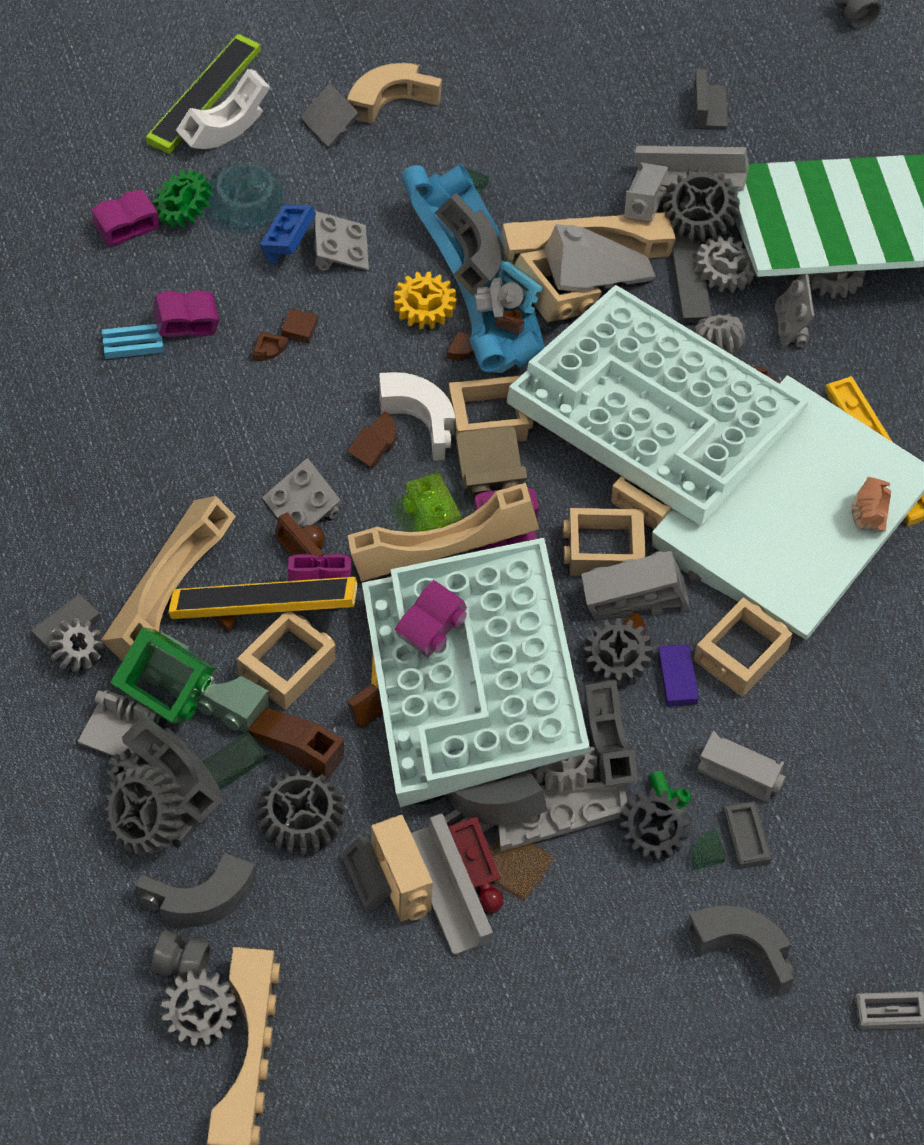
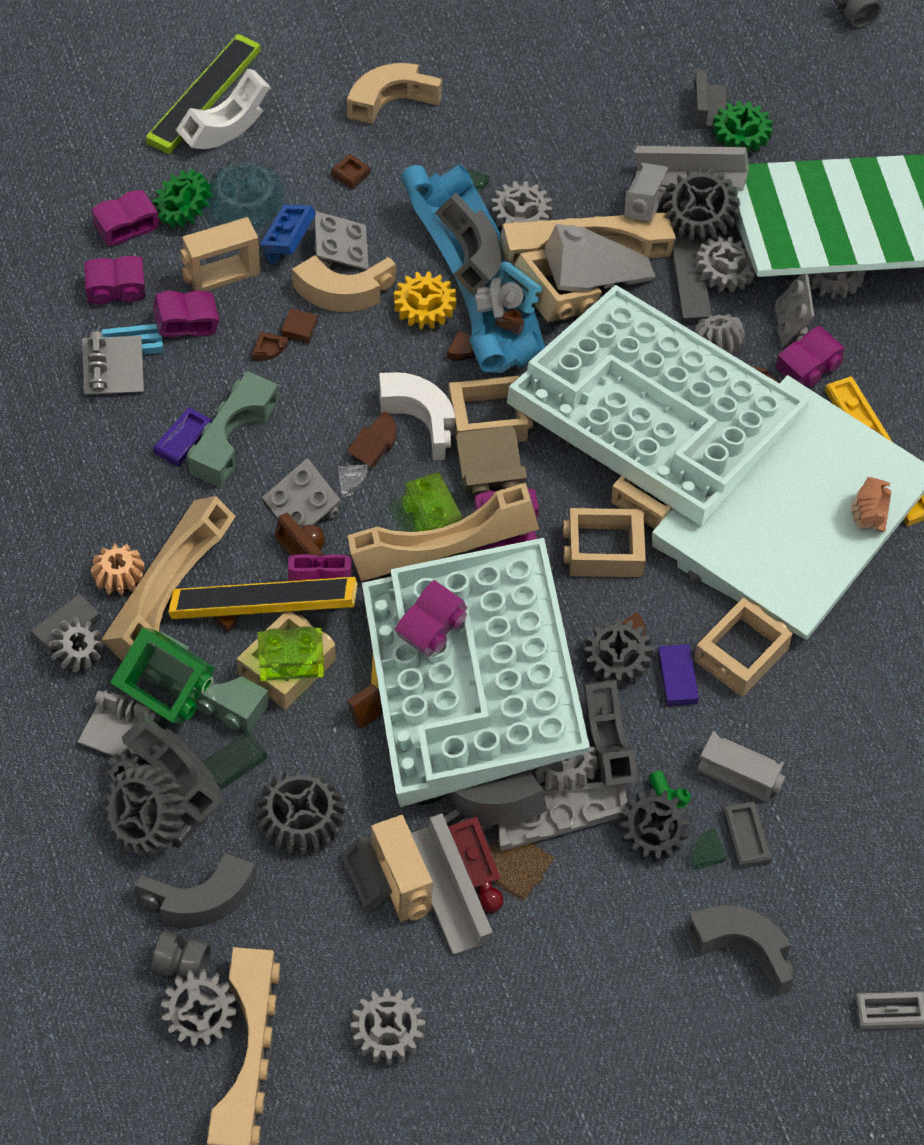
reddish brown slope [247,707,344,780] -> none
flat silver piece [300,83,360,148] -> none
light grey wedge [581,551,691,620] -> none
none -> light grey hinge [82,331,144,395]
none -> magenta brick [84,256,146,305]
none -> light nougat gear [91,543,145,597]
none -> dark purple tile [153,407,213,467]
none -> tan window [180,217,260,291]
none -> sand green arch [187,371,279,488]
none -> clear neon green brick [257,626,324,681]
none -> tan arch [292,256,396,312]
none -> reddish brown tile [331,154,371,190]
none -> clear tile [338,464,368,497]
none -> light grey gear [351,989,425,1065]
none -> light grey gear [491,181,552,227]
none -> green gear [712,100,773,154]
none -> magenta brick [776,326,845,387]

